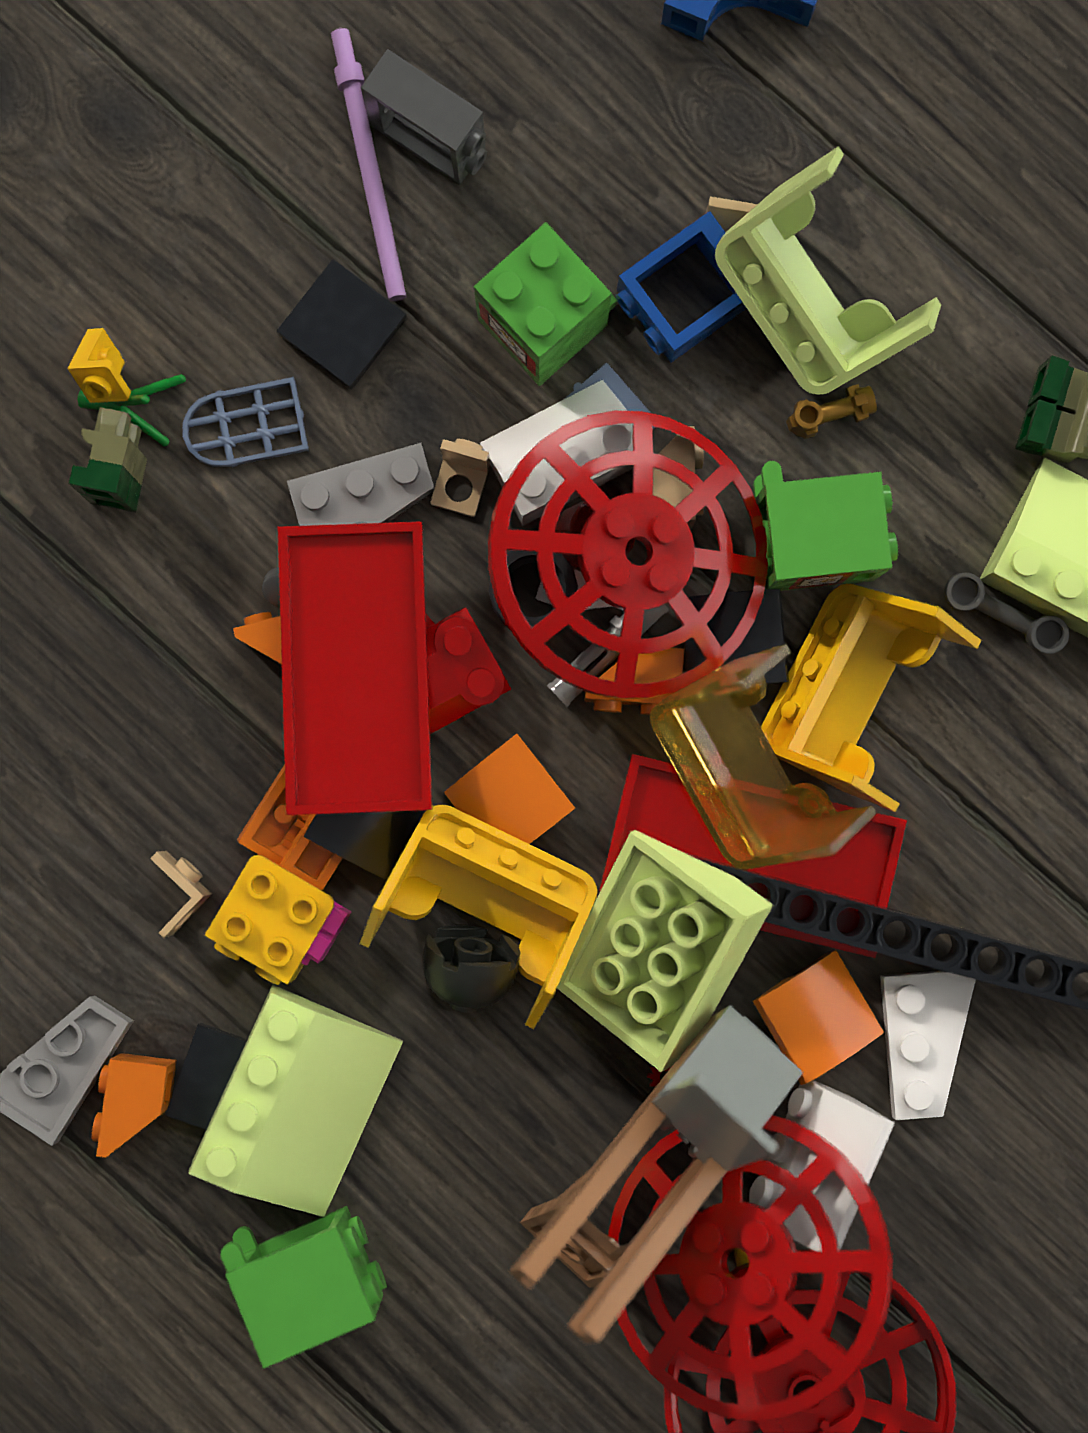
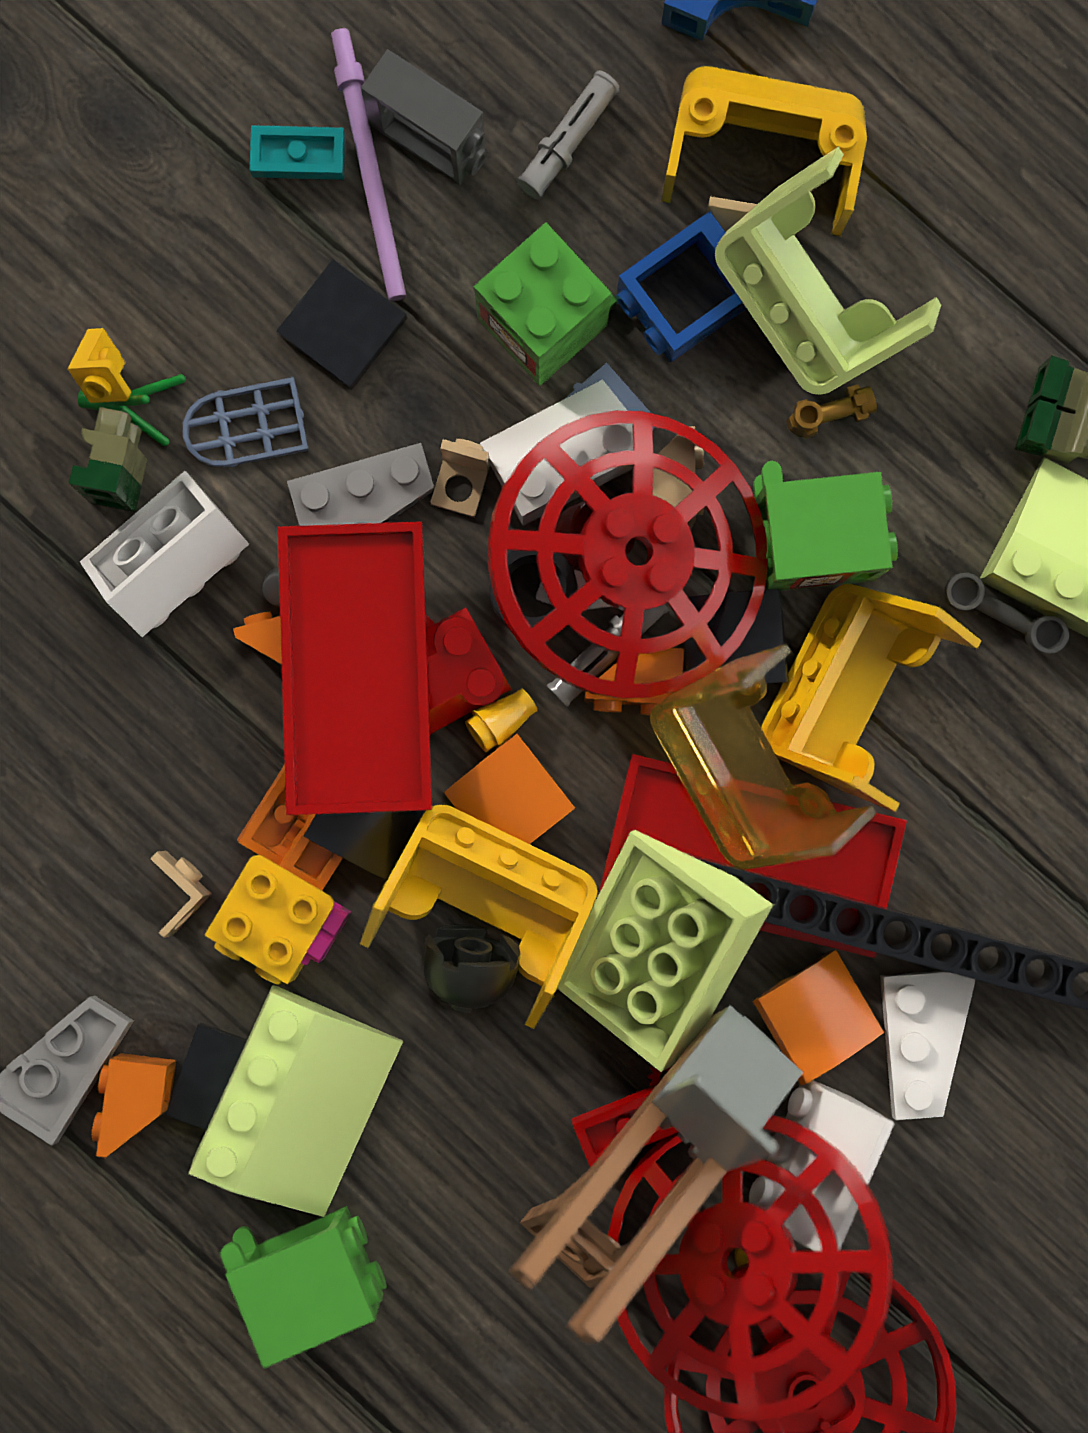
none -> white slope [80,471,249,637]
none -> teal plate [250,125,346,180]
none -> yellow cone [465,688,537,752]
none -> light grey pin [517,70,620,200]
none -> red plate [572,1084,679,1167]
none -> yellow windscreen [661,66,867,236]

